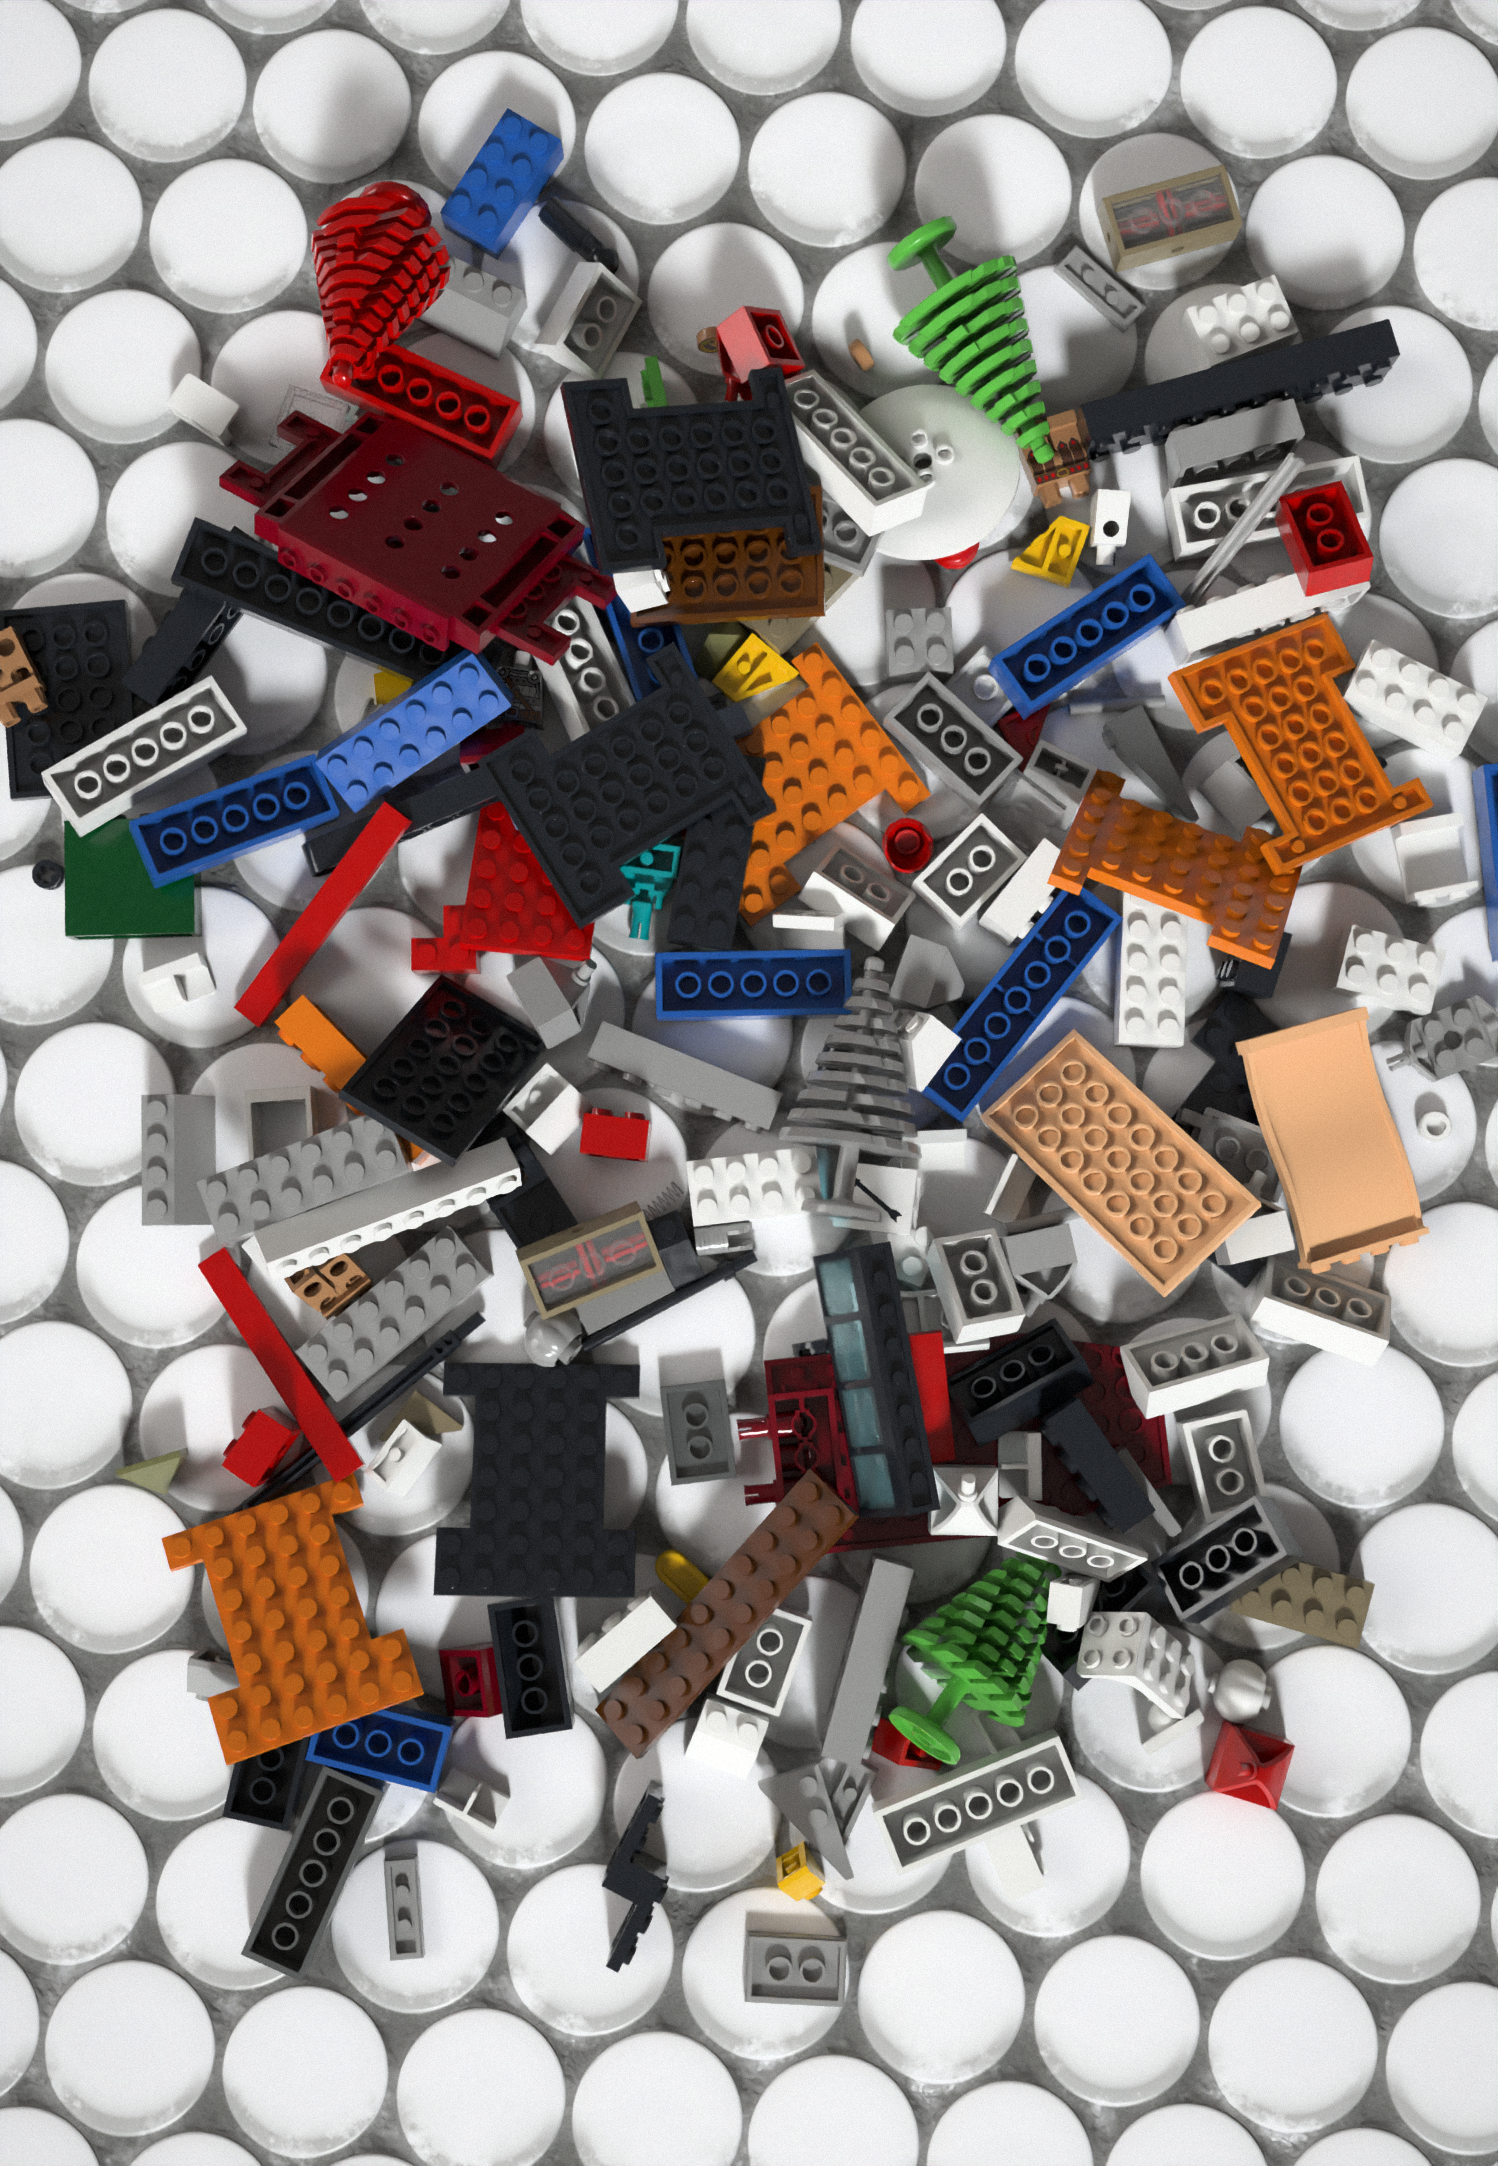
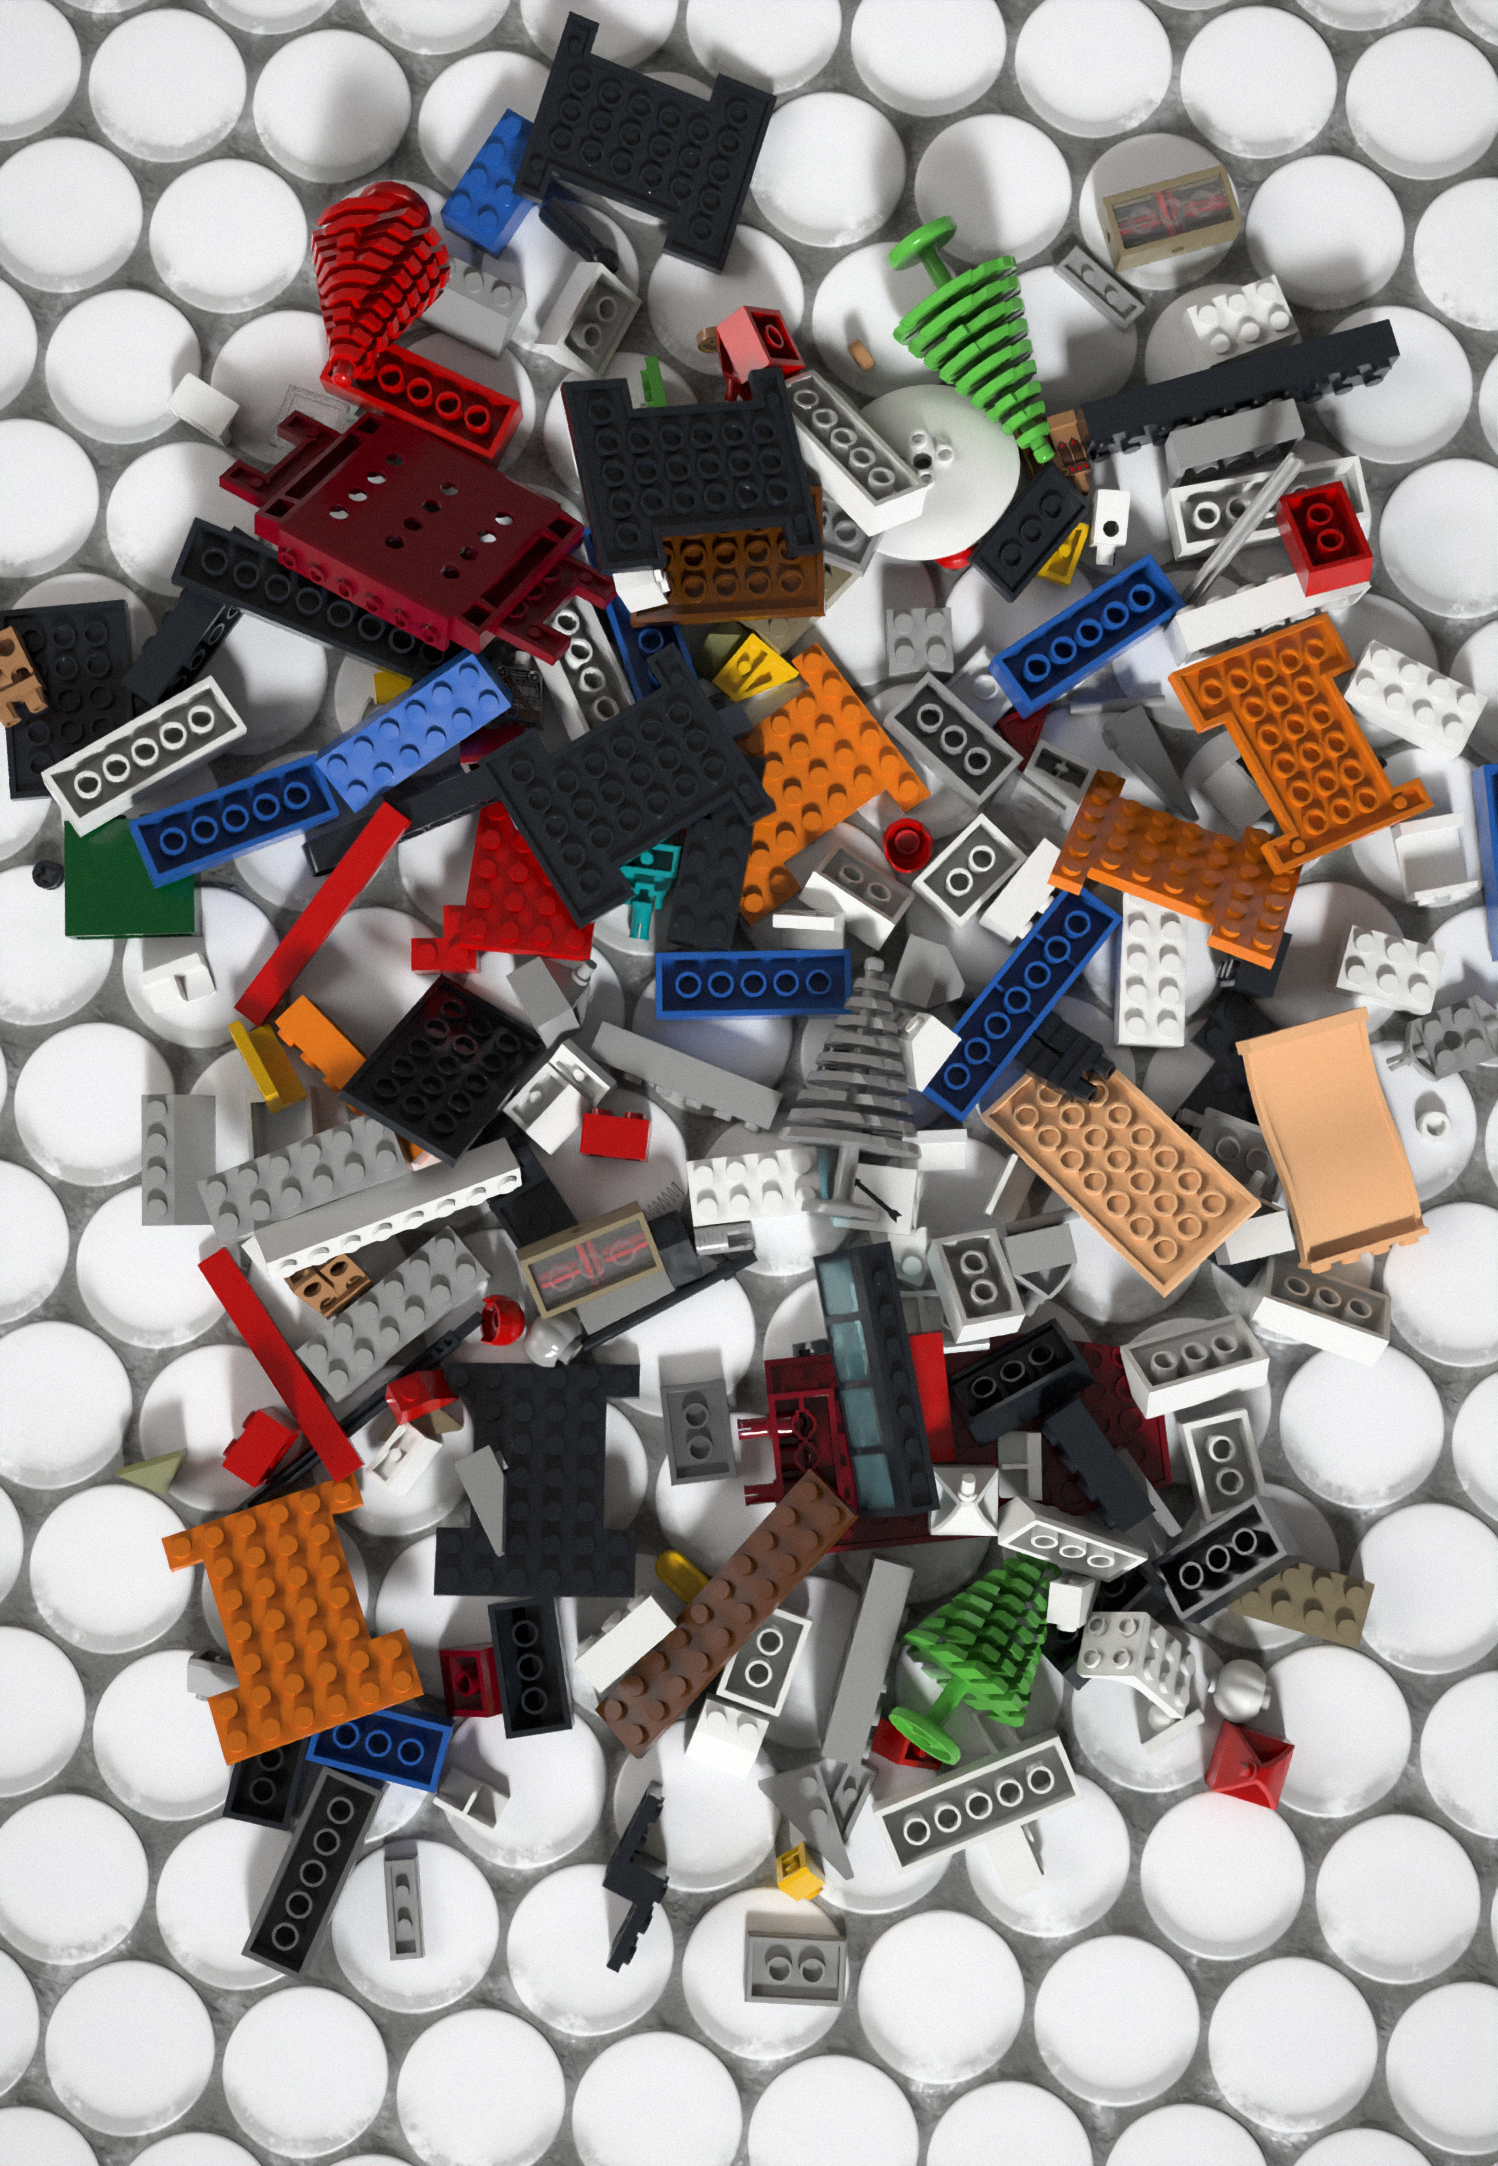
none -> yellow panel [228,1020,307,1114]
none -> red slope [385,1370,459,1426]
none -> light grey slope [453,1445,508,1557]
none -> red hair [480,1294,525,1347]
none -> black piece [511,11,777,275]
none -> white panel [548,1038,618,1107]
none -> black tile [966,461,1093,603]
none -> black hips [1014,1010,1117,1105]

